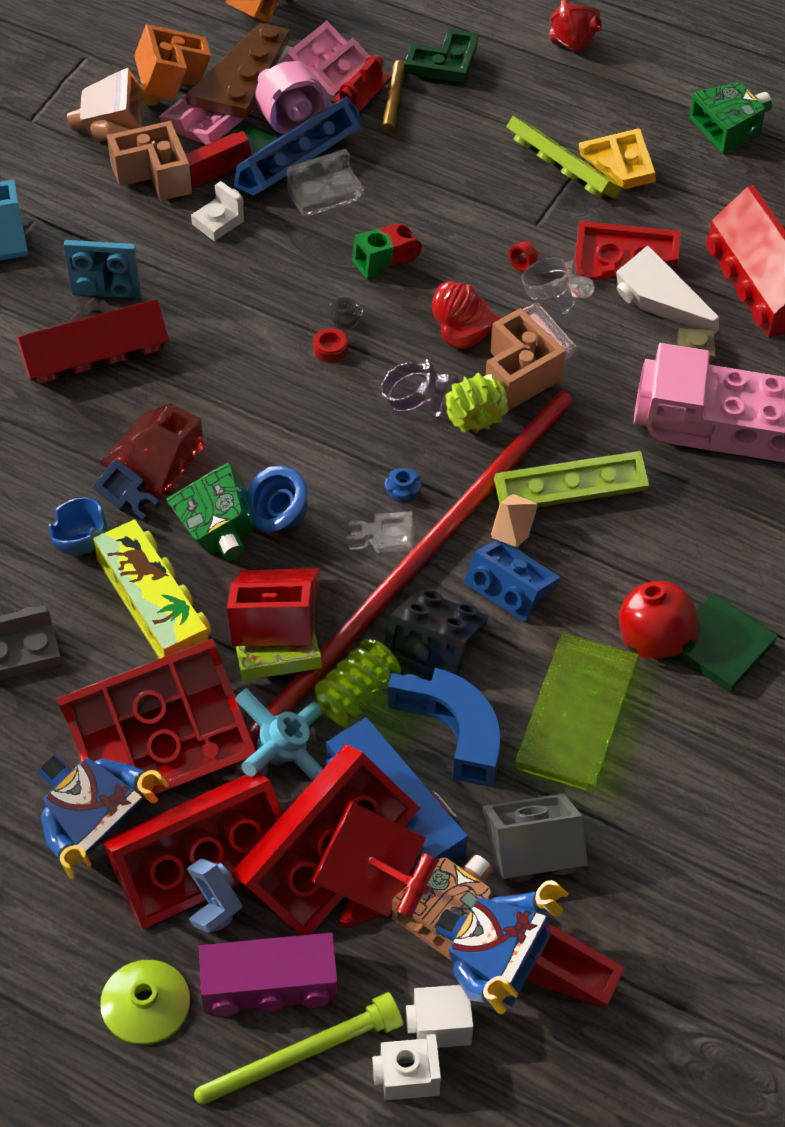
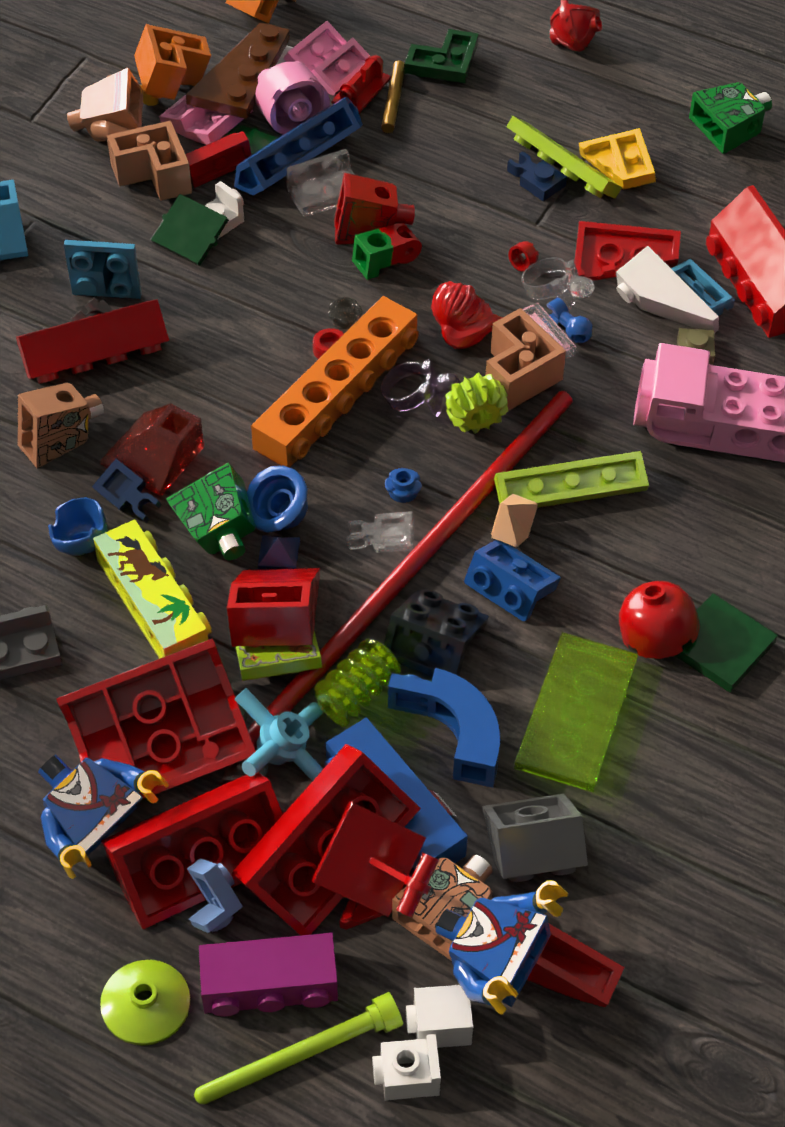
none -> nougat torso [18,383,104,468]
none -> dark green piece [151,194,229,266]
none -> orange brick [251,296,419,467]
none -> dark blue slope [258,535,300,569]
none -> red torso [334,173,415,244]
none -> dark blue plate [507,151,567,202]
none -> blue arm [546,297,592,344]
none -> dark azure tile [671,259,735,316]

